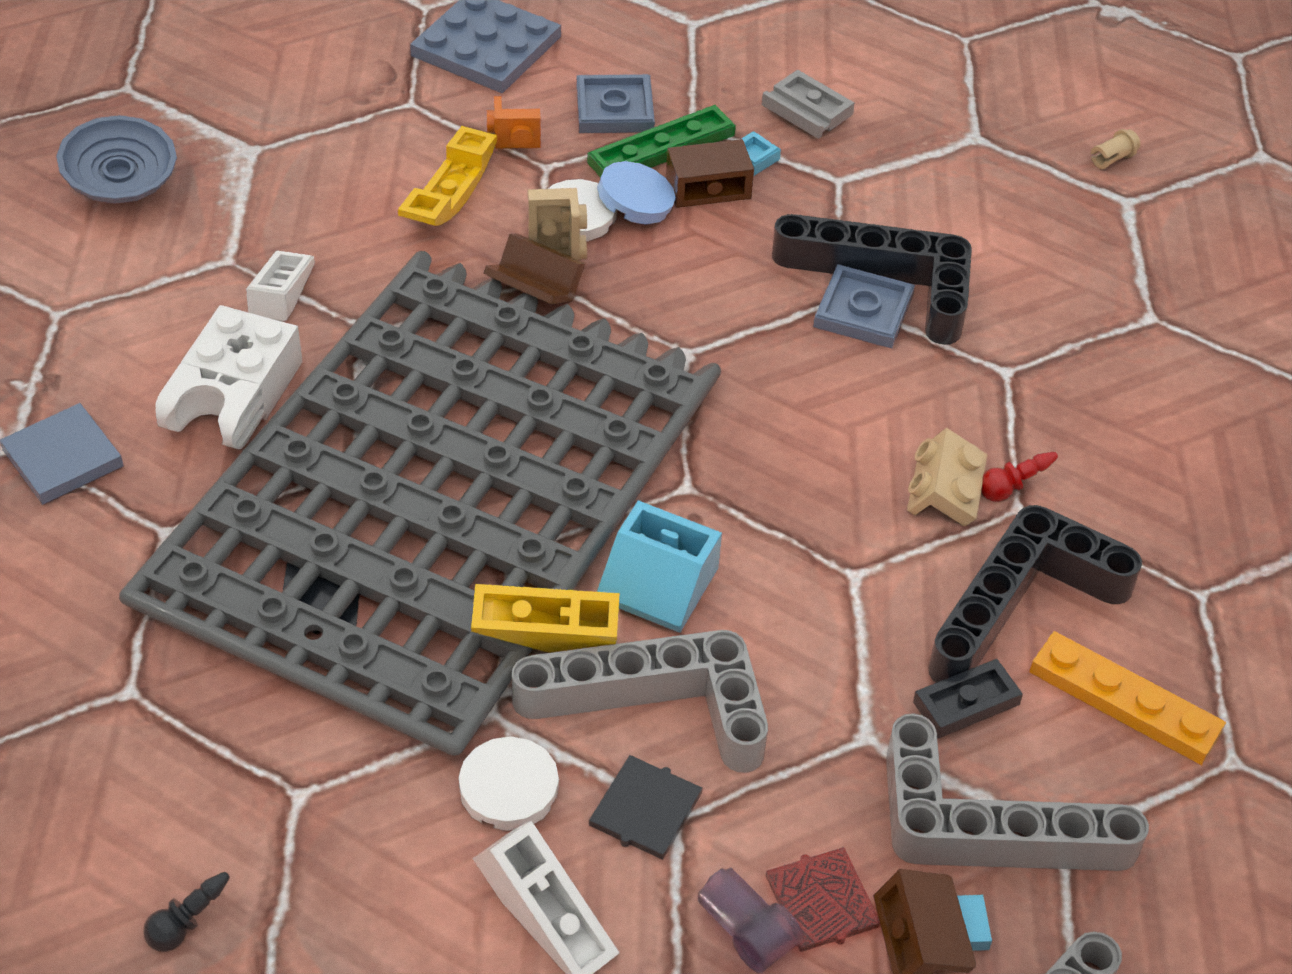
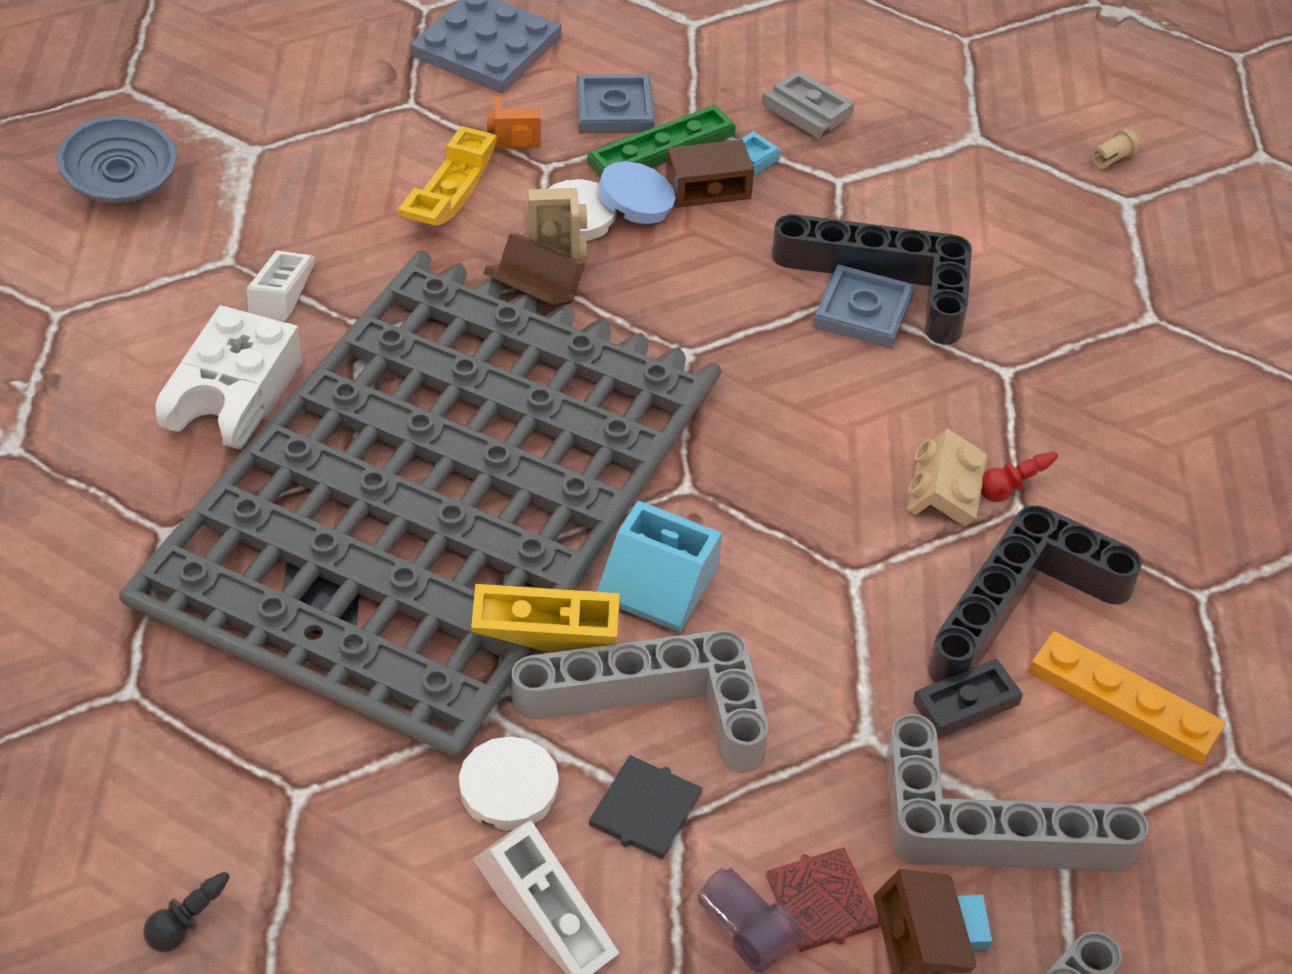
sand blue tile [0,403,124,505] -> none

